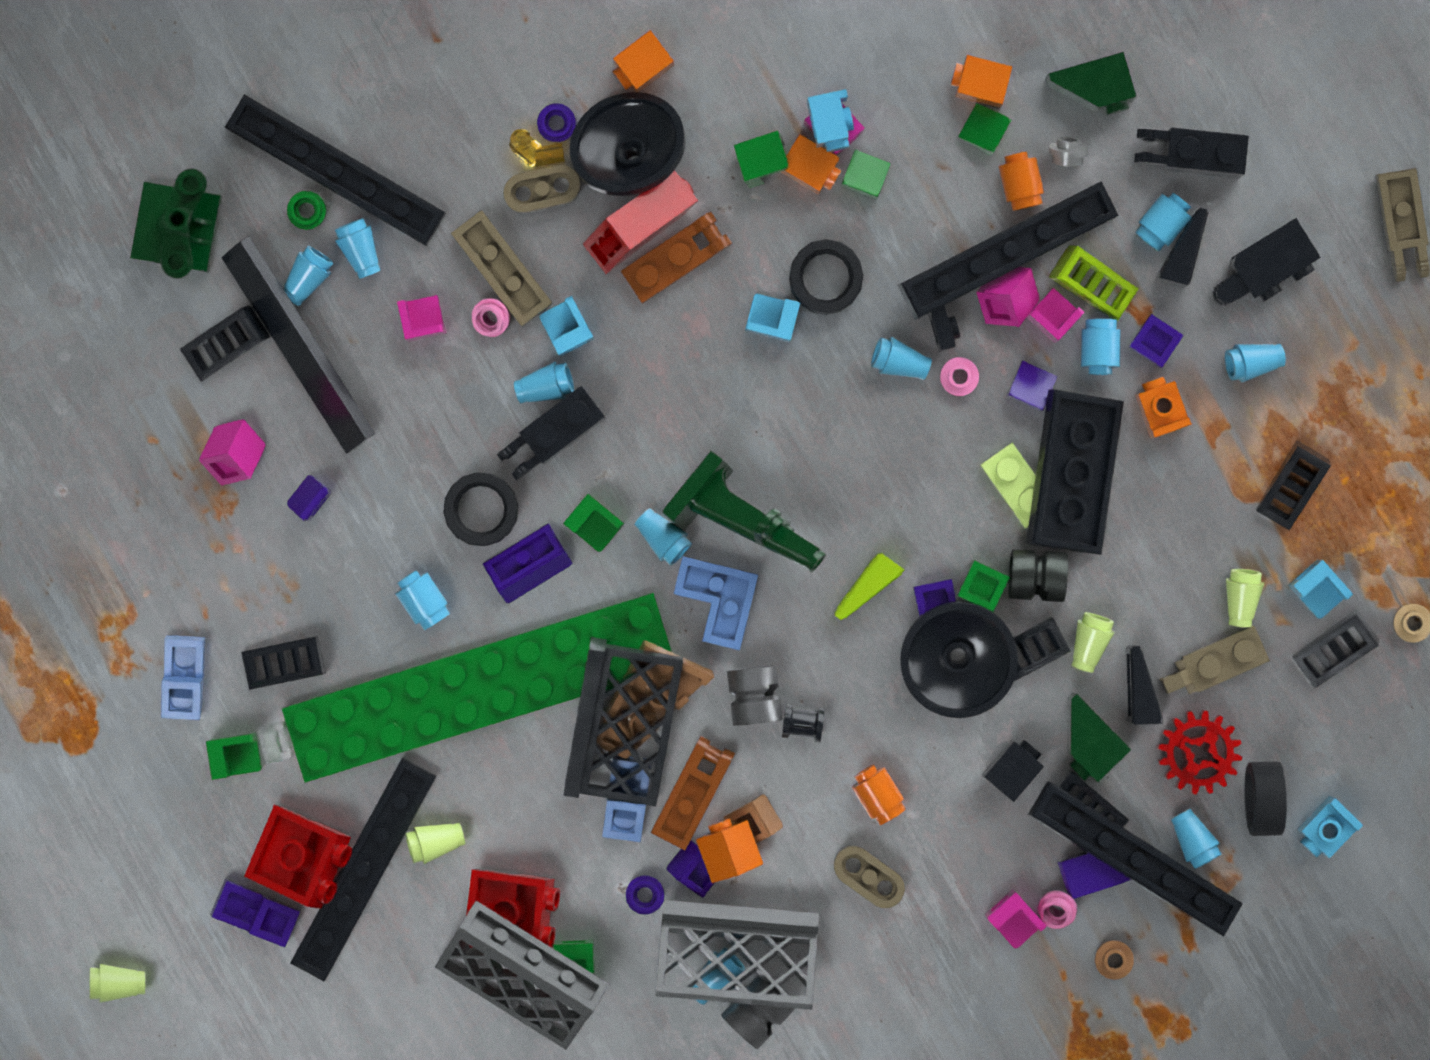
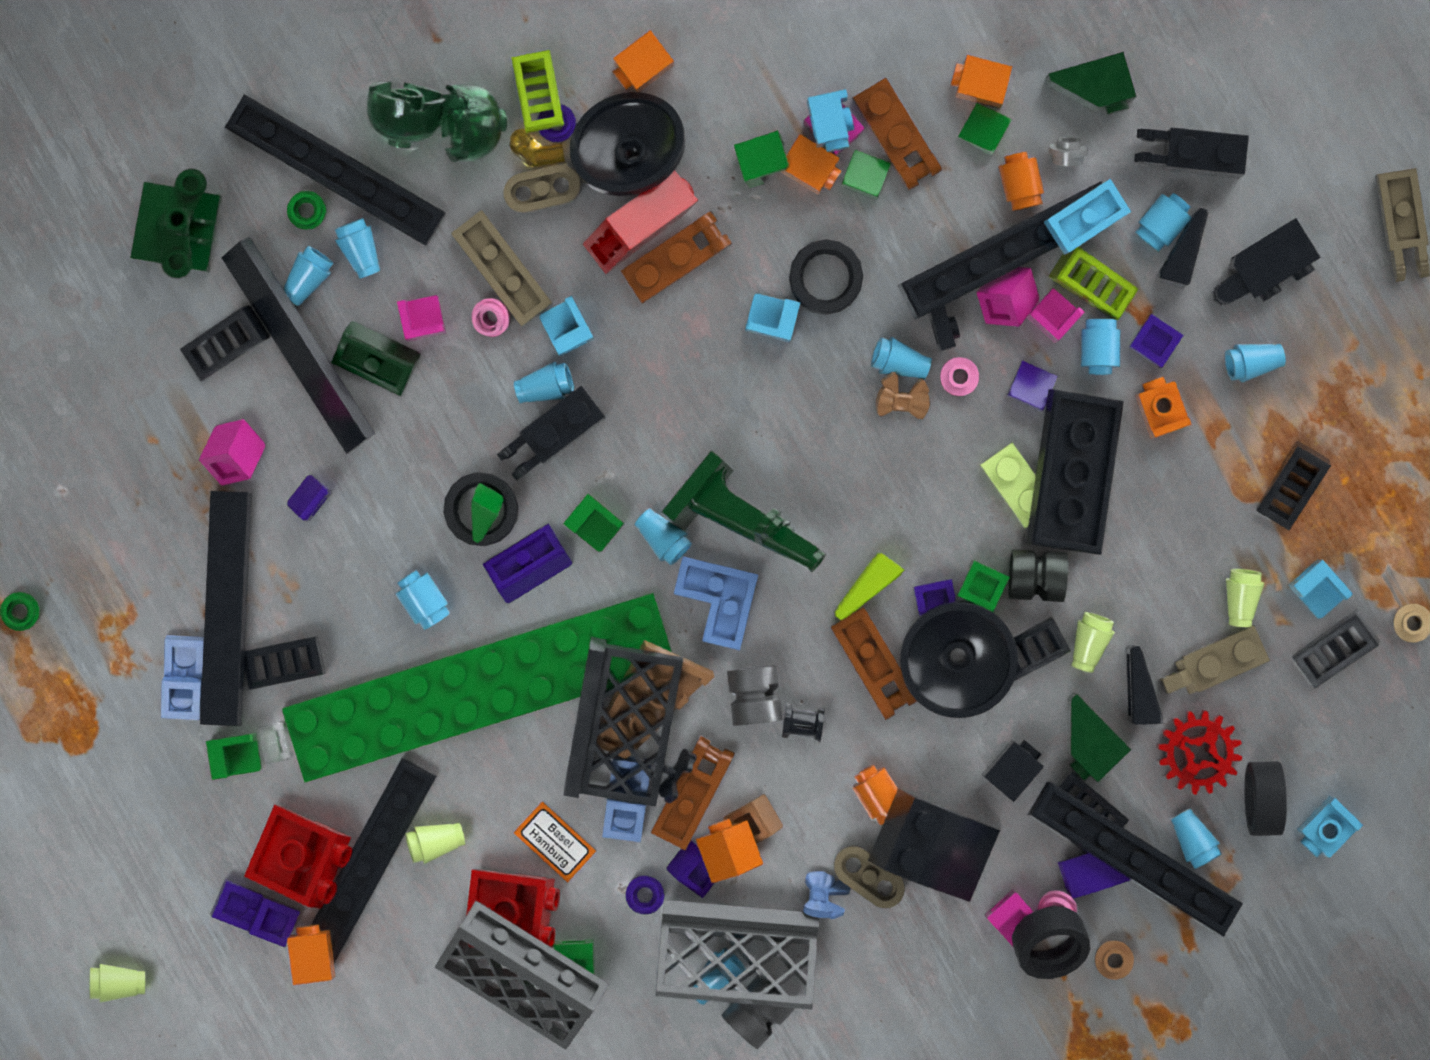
none -> green plate [0,592,40,631]
none -> black tile [200,491,252,726]
none -> orange brick [287,924,336,985]
none -> dark green slope [331,321,421,396]
none -> clear green cylinder [367,81,446,148]
none -> clear green cylinder [440,84,507,163]
none -> green slope [471,483,504,543]
none -> lime slope [511,50,564,133]
none -> sticker [514,802,596,883]
none -> black piece [659,749,697,803]
none -> medium blue piece [803,871,851,919]
none -> dark orange plate [830,607,918,720]
none -> dark orange plate [852,78,942,191]
none -> black slope [868,789,1000,902]
none -> medium nougat piece [875,372,930,419]
none -> black tyre [1012,907,1091,979]
none -> medium azure plate [1044,179,1131,255]

